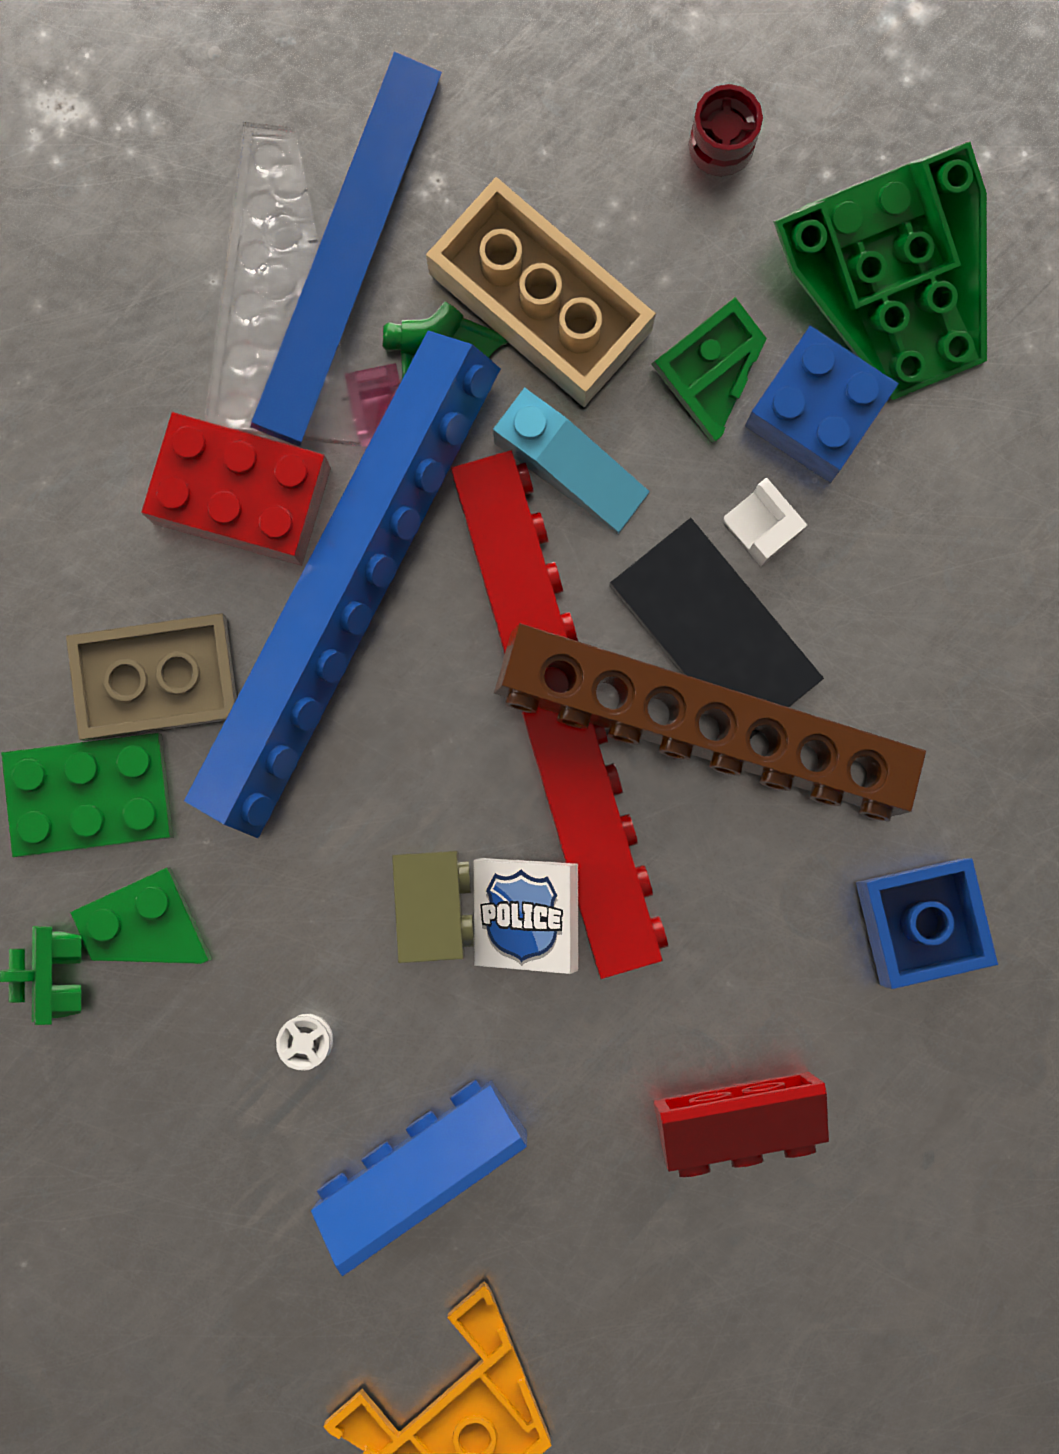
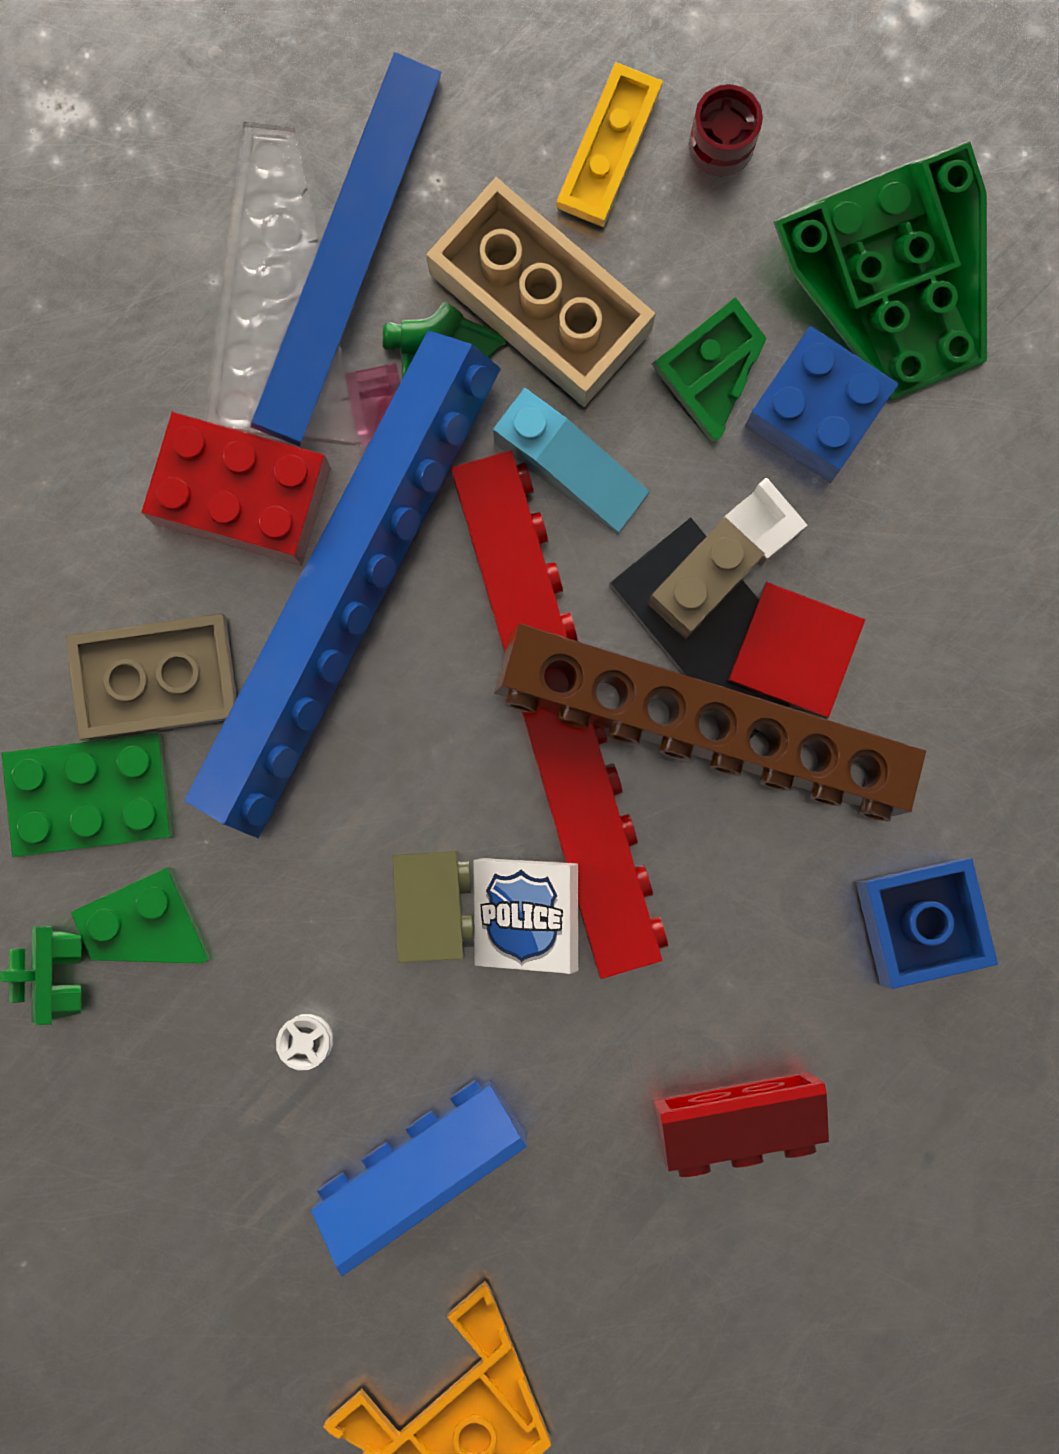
none -> yellow plate [556,62,663,227]
none -> dark tan brick [648,517,765,640]
none -> red tile [727,581,866,719]

